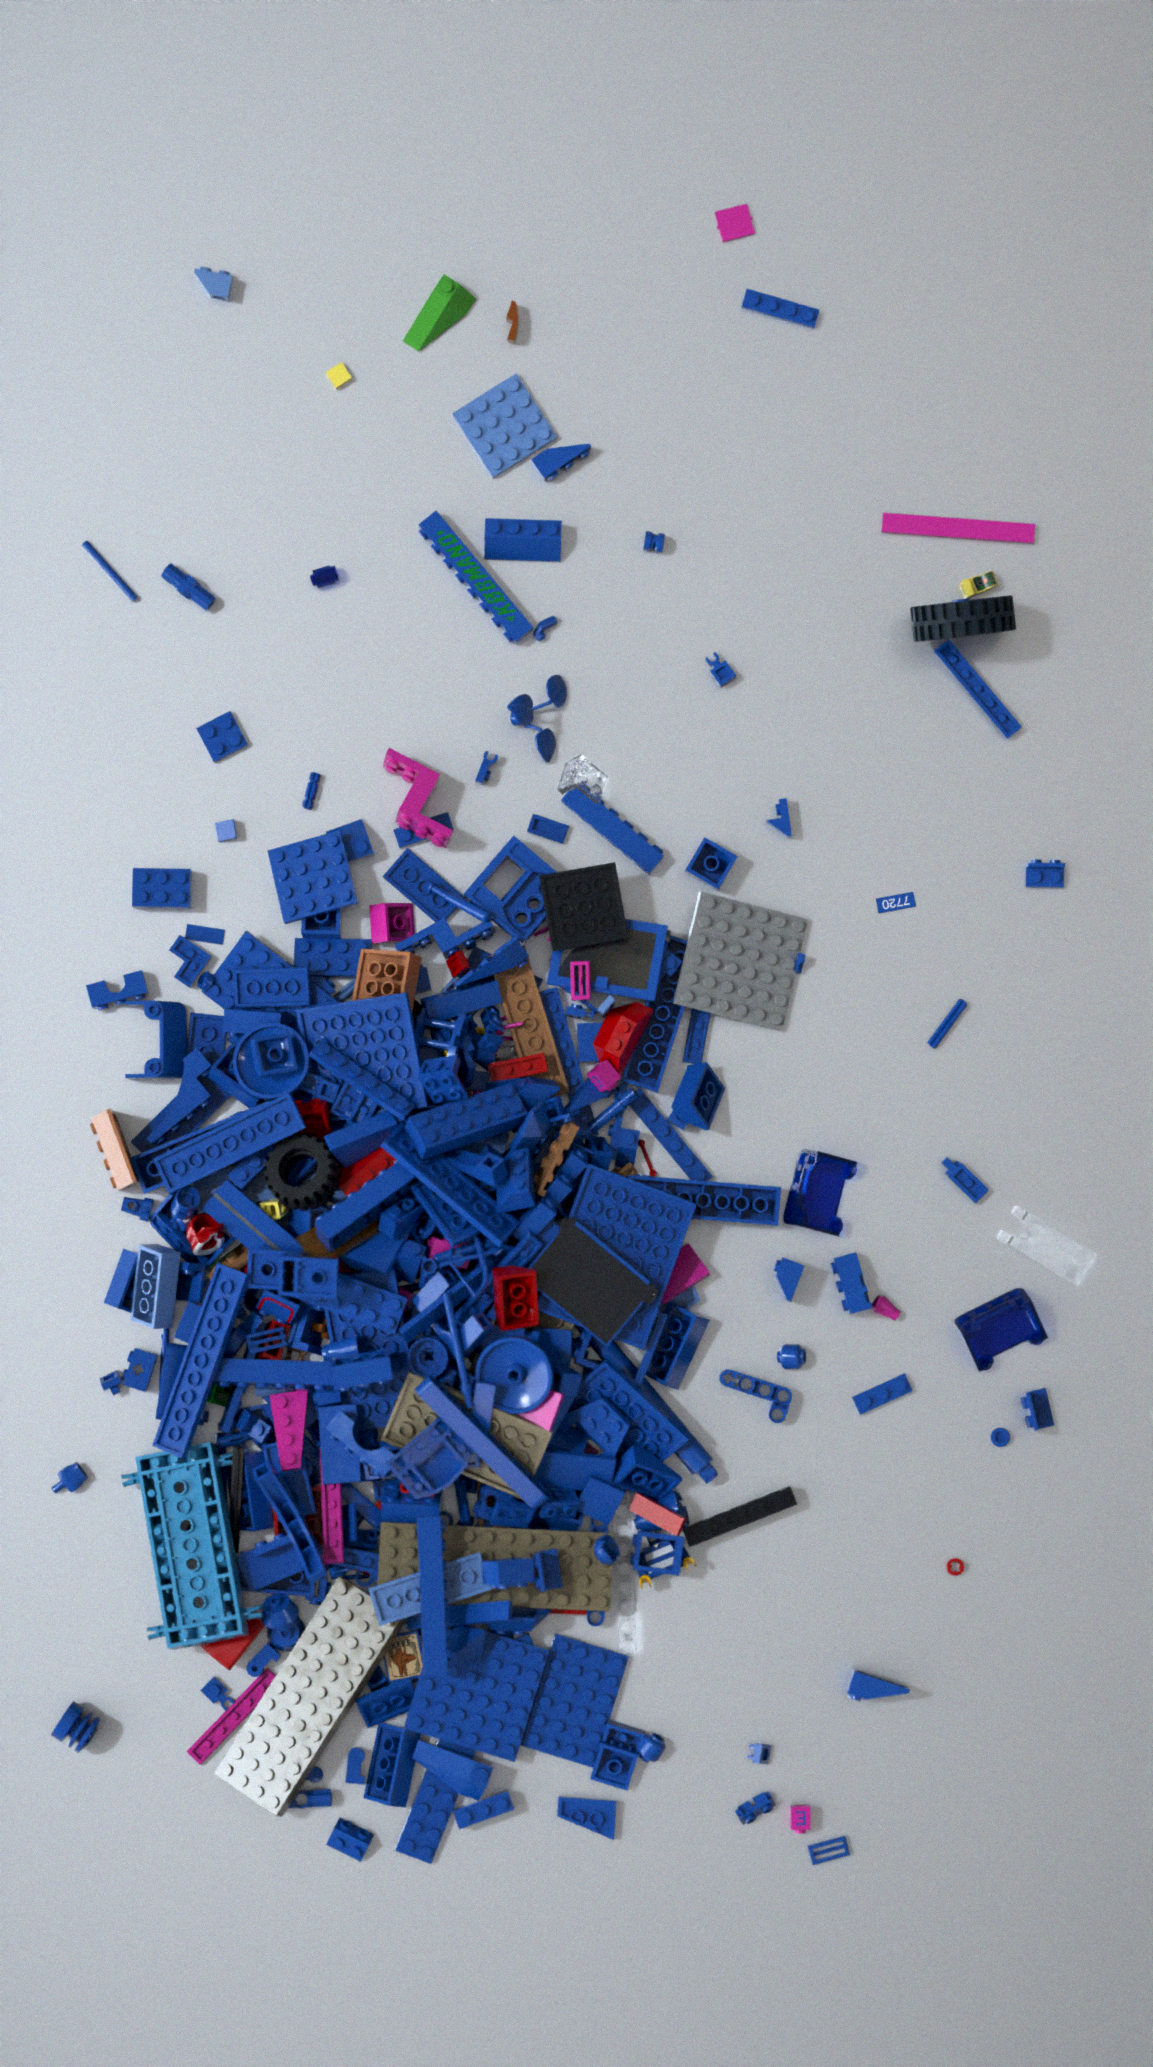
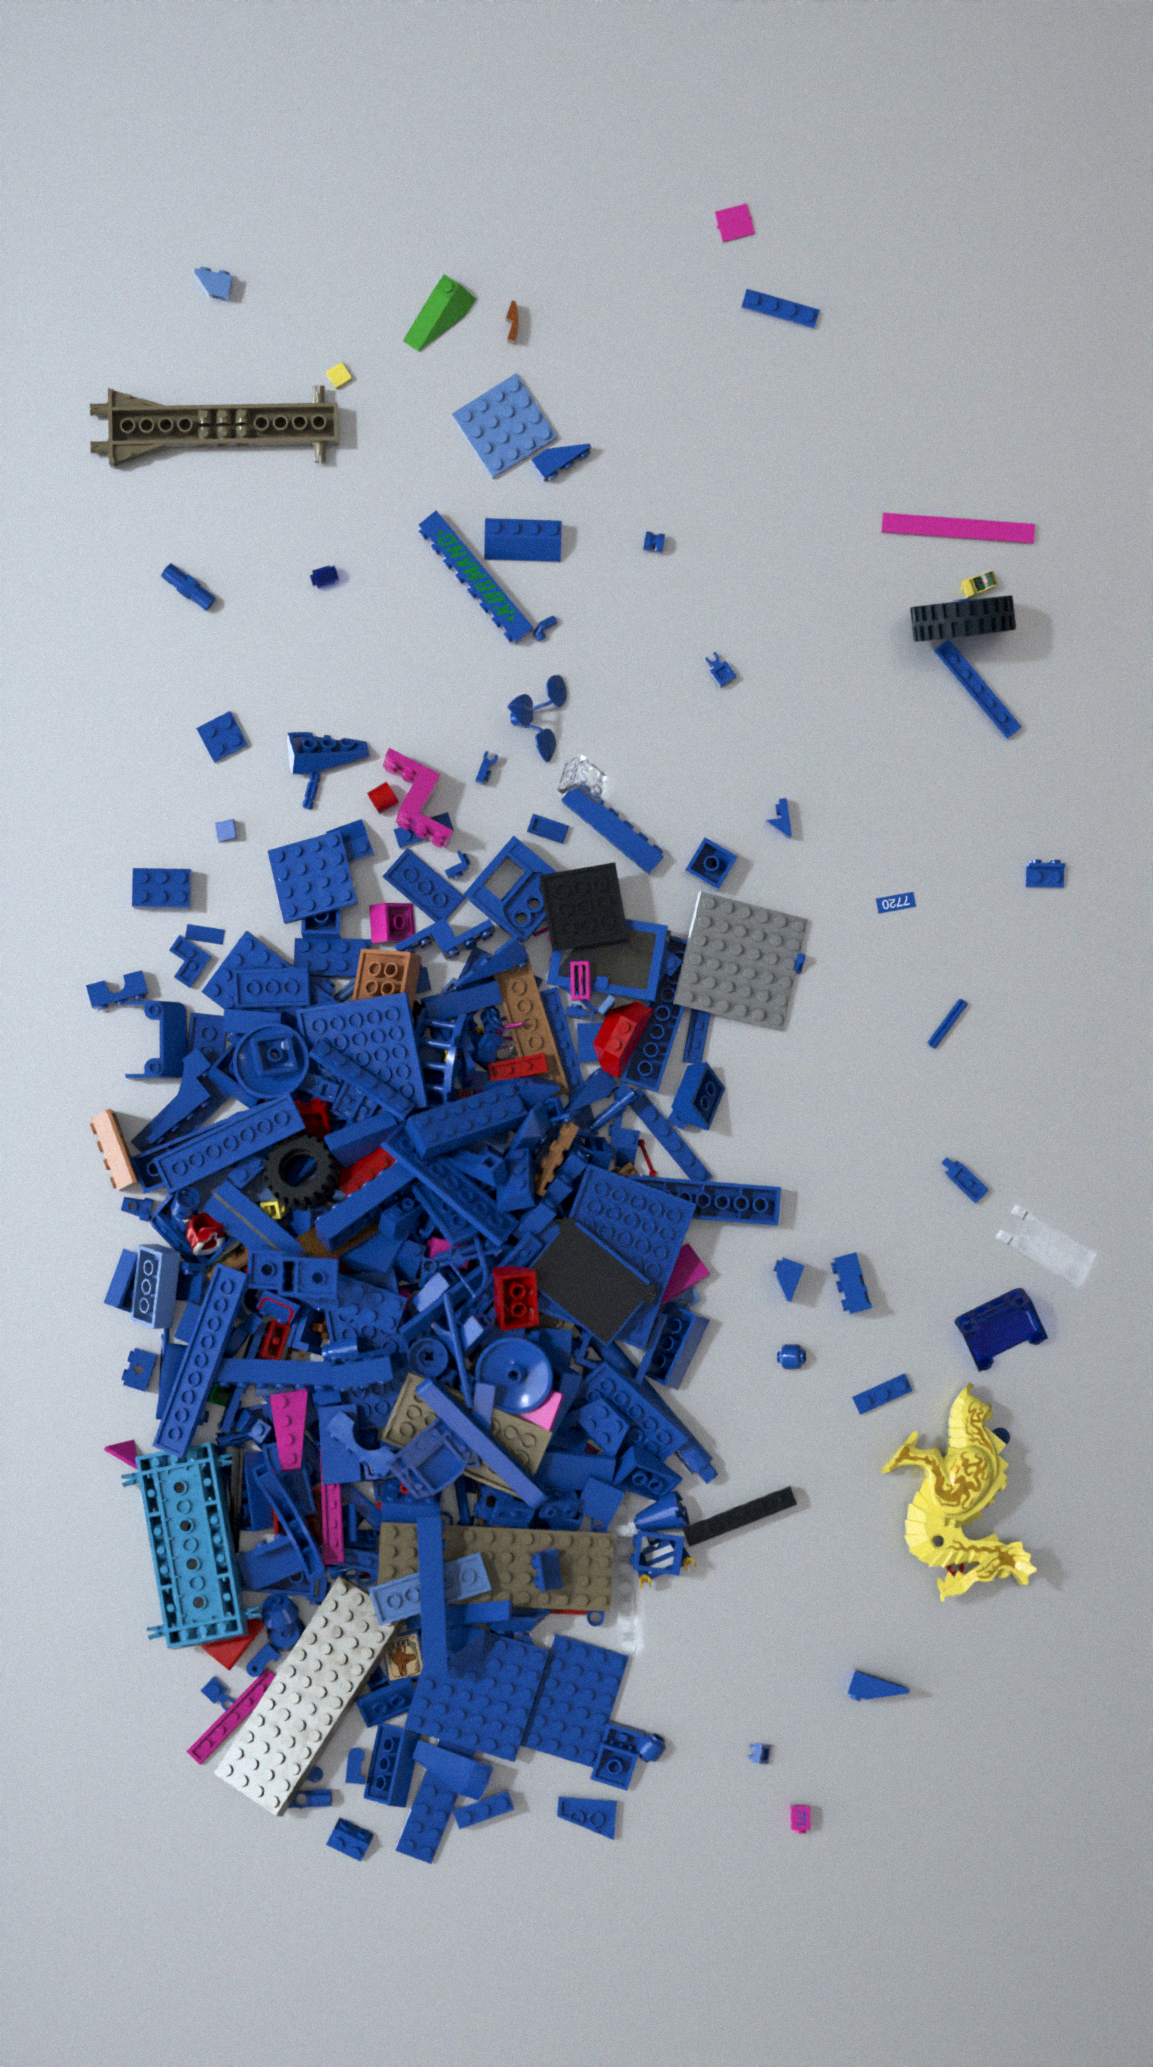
blue piece [51,1462,88,1493] -> none
blue wheel [51,1701,101,1753] -> none
blue bar [82,541,138,602] -> none
blue tile [100,1370,122,1395] -> none
blue tile [197,971,215,991] -> none
blue tile [245,1327,288,1354] -> none
blue bracket [418,1055,468,1103] -> none
blue piece [427,882,491,922] -> none
red bracket [446,950,469,978] -> none
blue brick [481,1558,535,1589] -> none
dark pink brick [586,1059,621,1092] -> none
blue hair [594,1534,620,1565] -> none
tile [629,1492,687,1536] -> none
blue beam [719,1369,792,1423] -> none
blue hinge [735,1791,776,1825] -> none
clear blue windscreen [783,1149,857,1237] -> none
blue tile [808,1835,850,1865] -> none
dark pink cone [872,1295,901,1321] -> none
blue bracket [1020,1388,1054,1431] -> none
none -> dark tan brick [90,385,339,467]
none -> dark pink slope [104,1440,138,1470]
none -> blue wedge [287,732,370,774]
none -> red piece [367,781,399,814]
none -> blue bracket [445,851,470,880]
none -> light yellow animal [880,1382,1037,1602]

